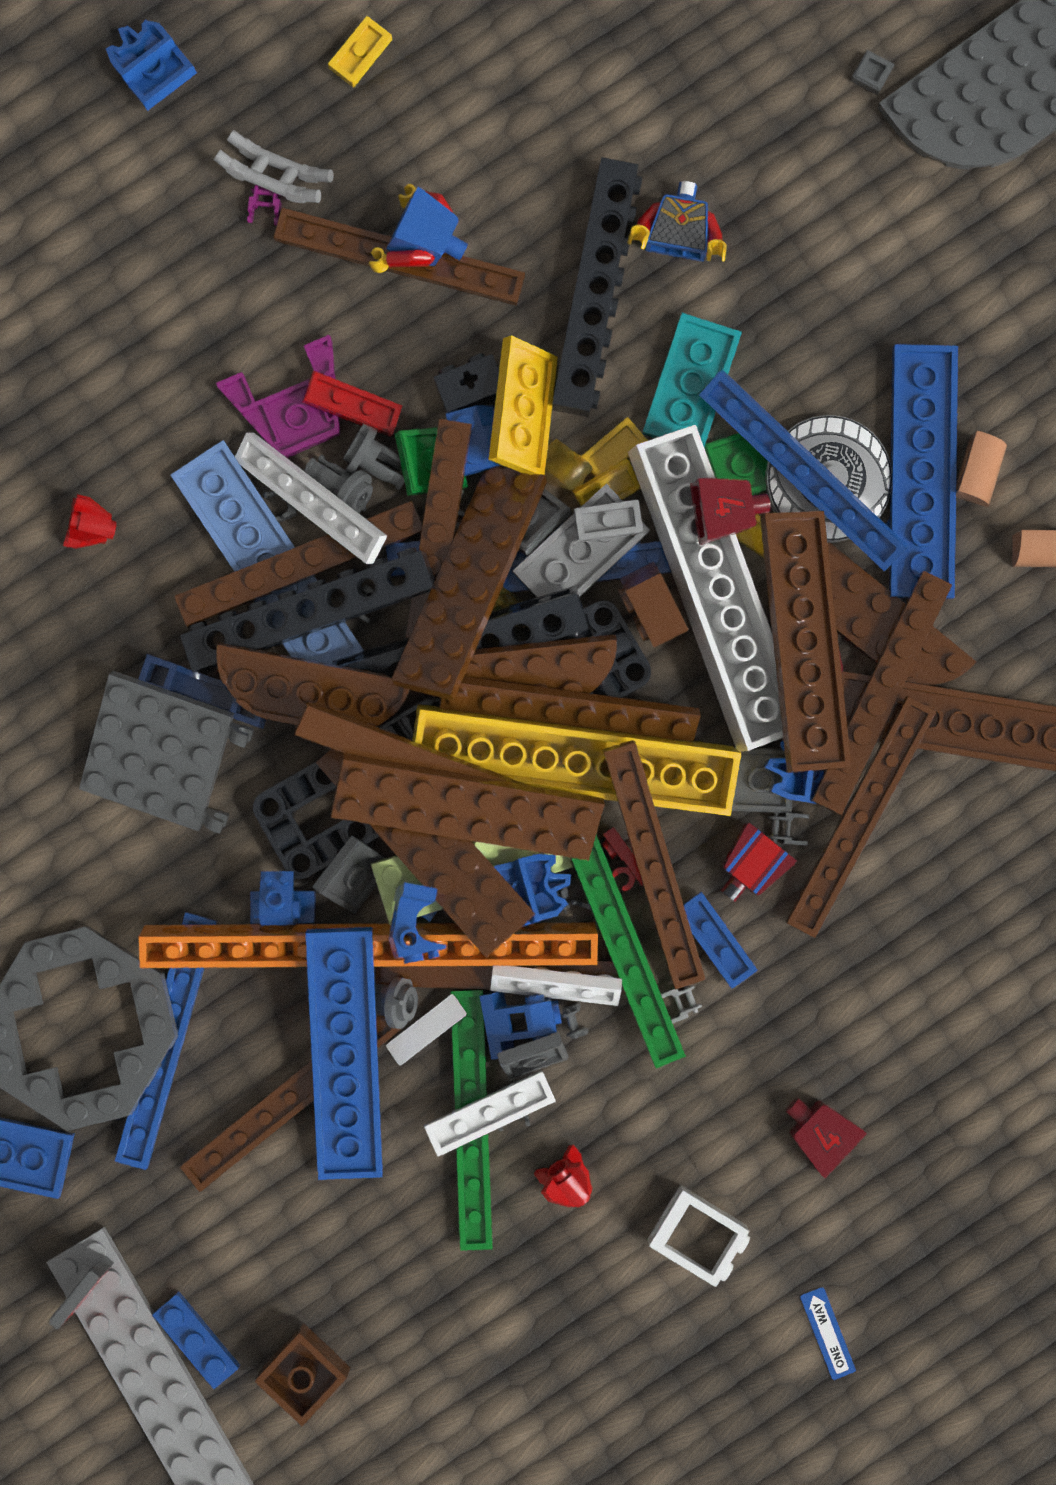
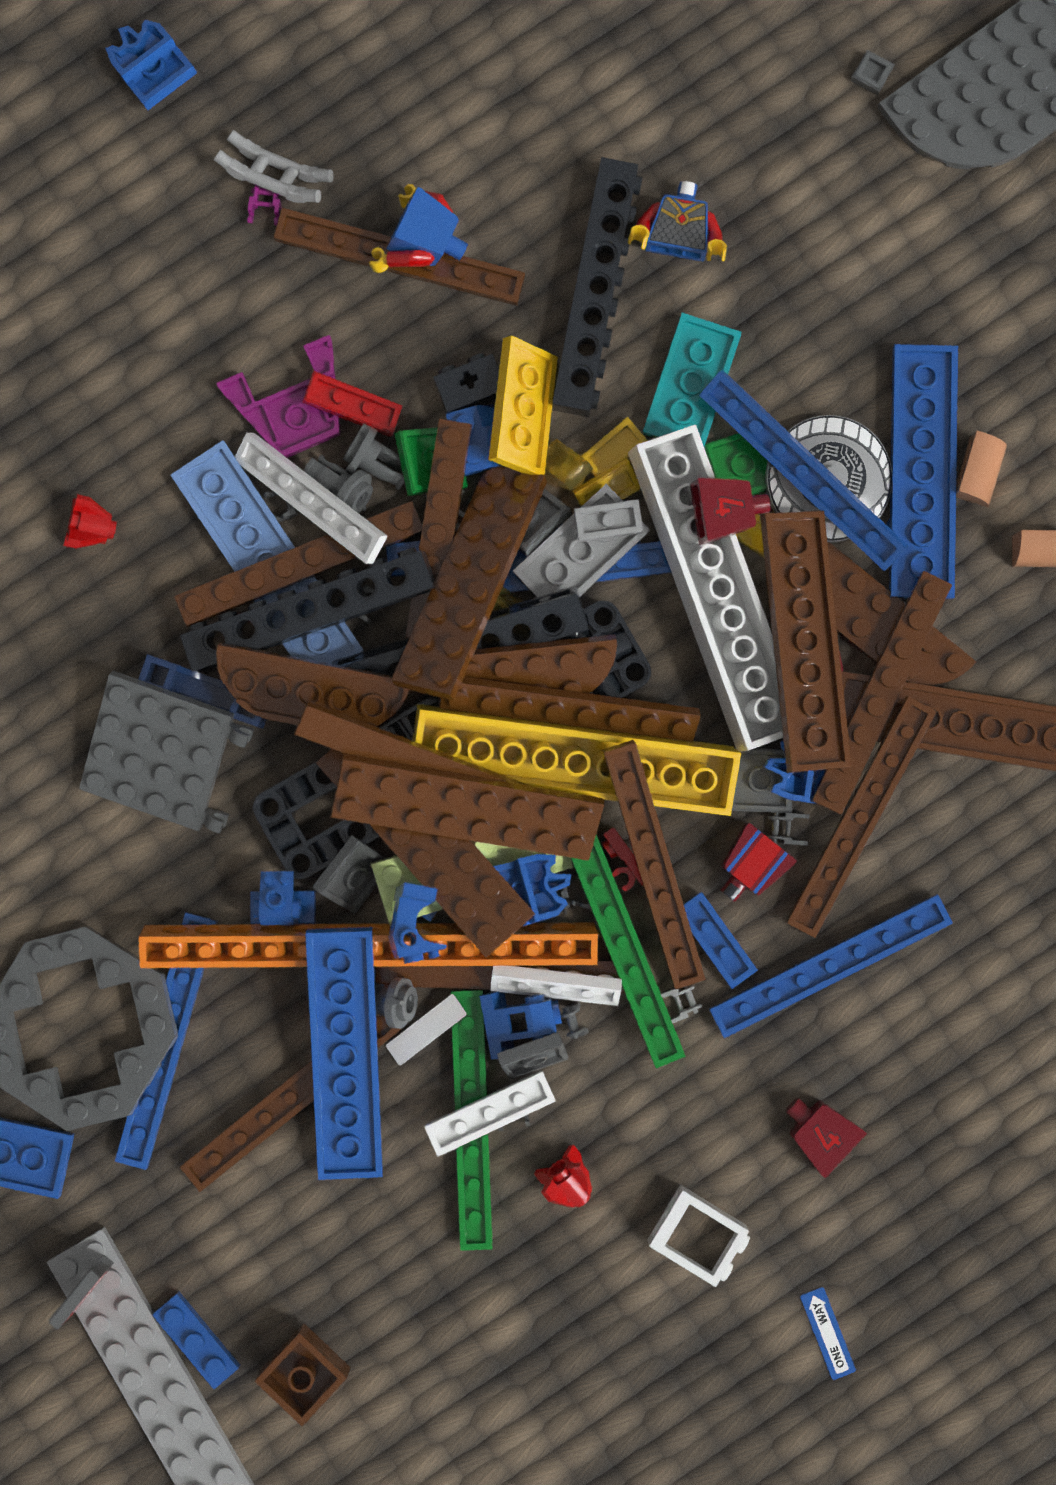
yellow plate [328,16,392,88] -> none
reddish brown brick [618,561,689,647] -> none
none -> blue plate [709,894,953,1038]

